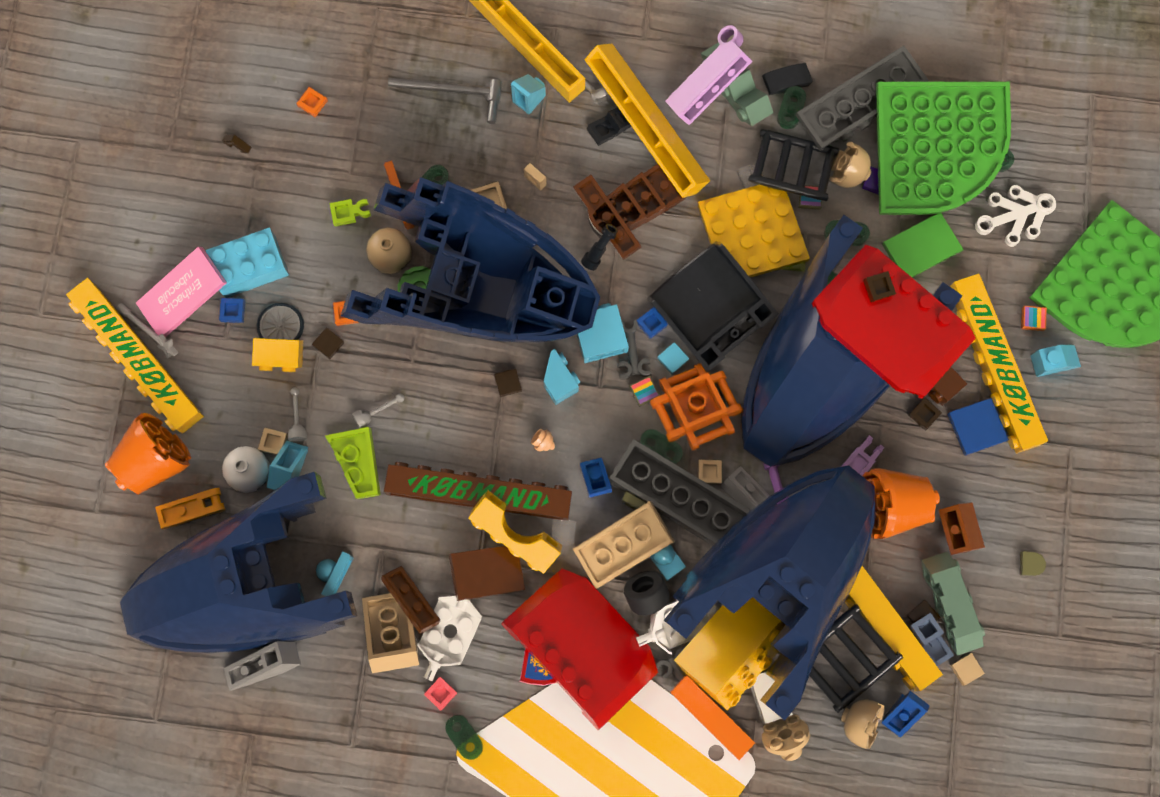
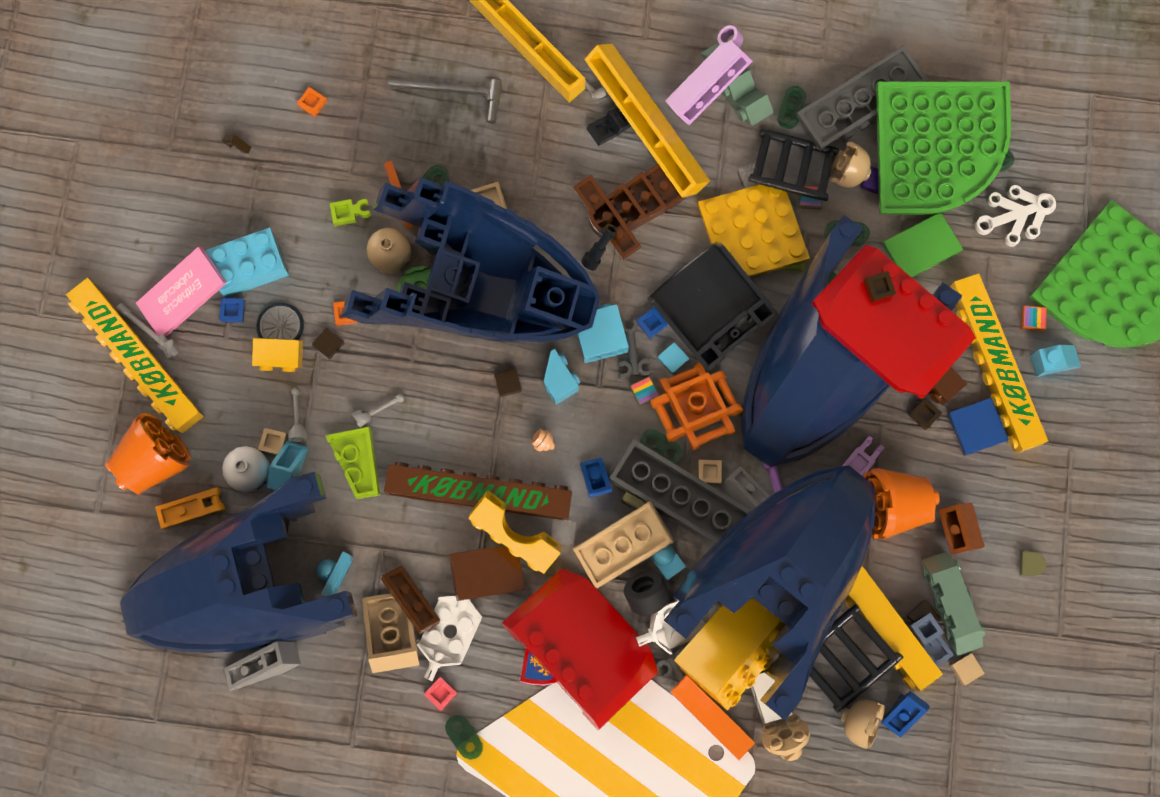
medium azure slope [511,74,546,114] -> none
tan tile [524,163,547,191] -> none
black slope [762,63,813,95] -> none

